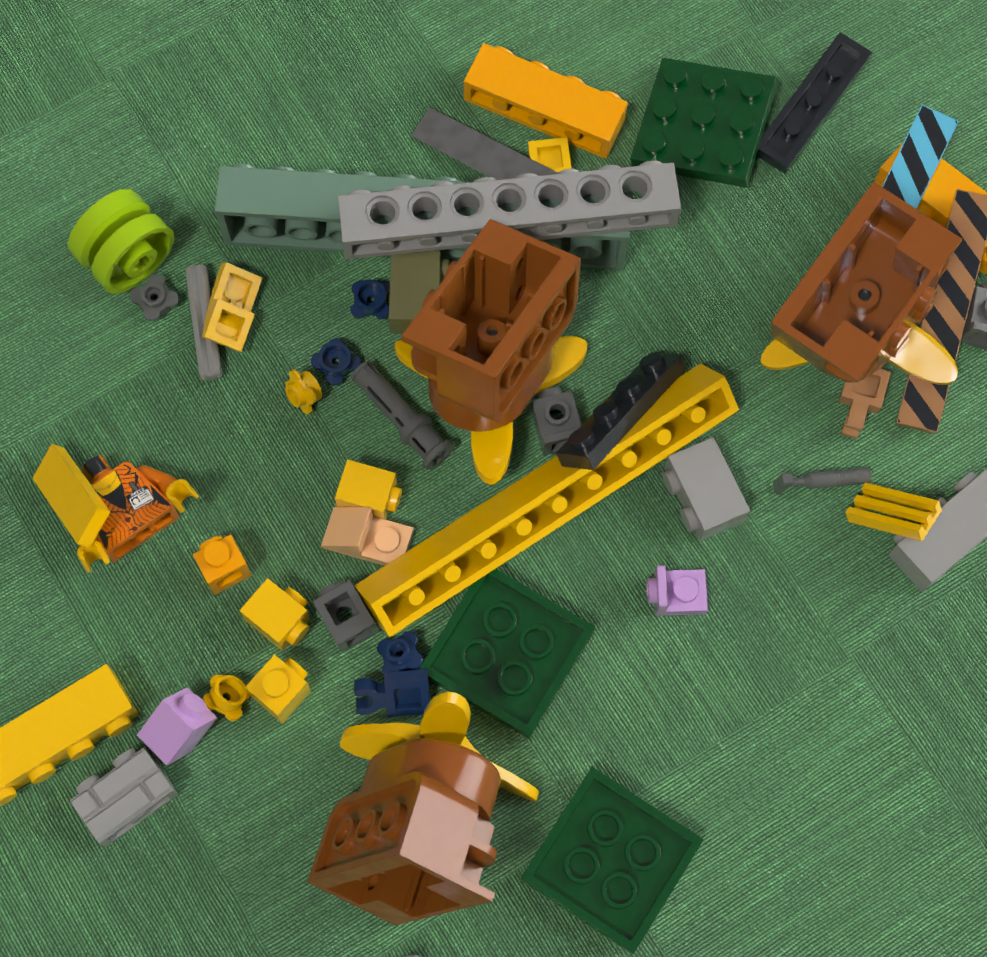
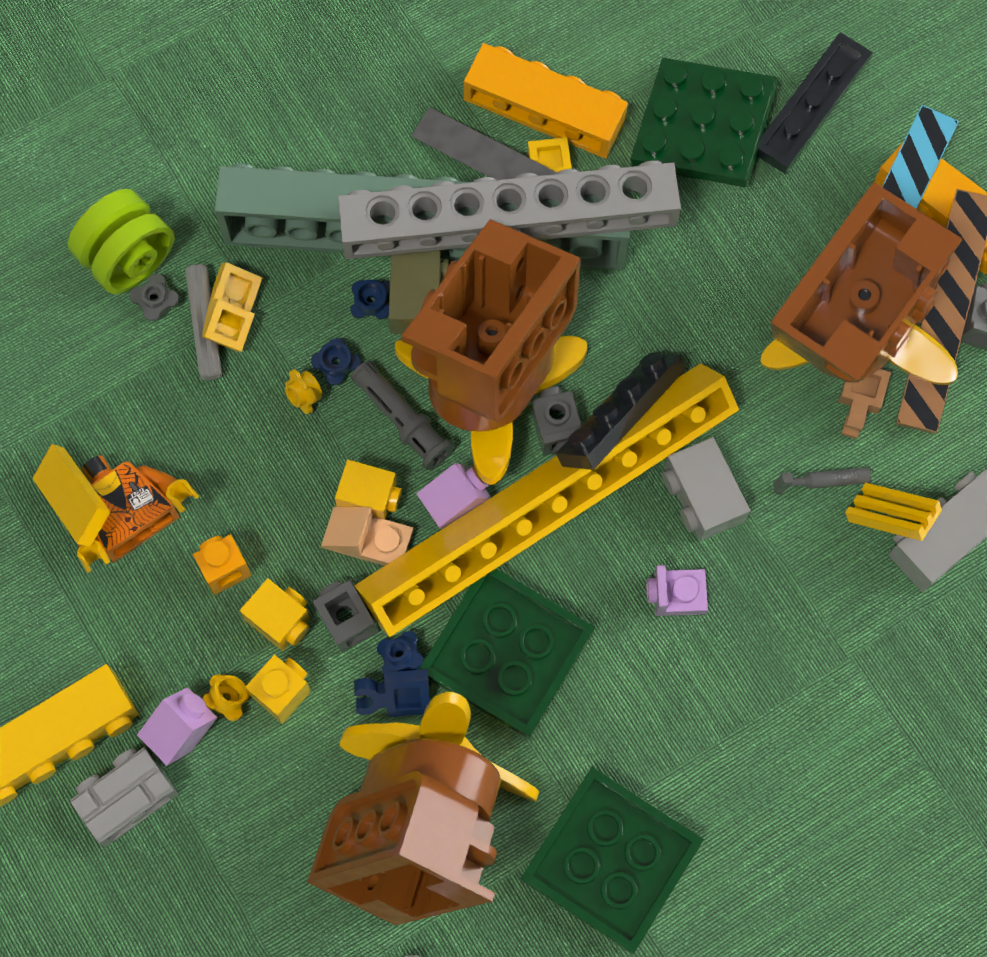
none -> lavender brick [416,463,491,528]

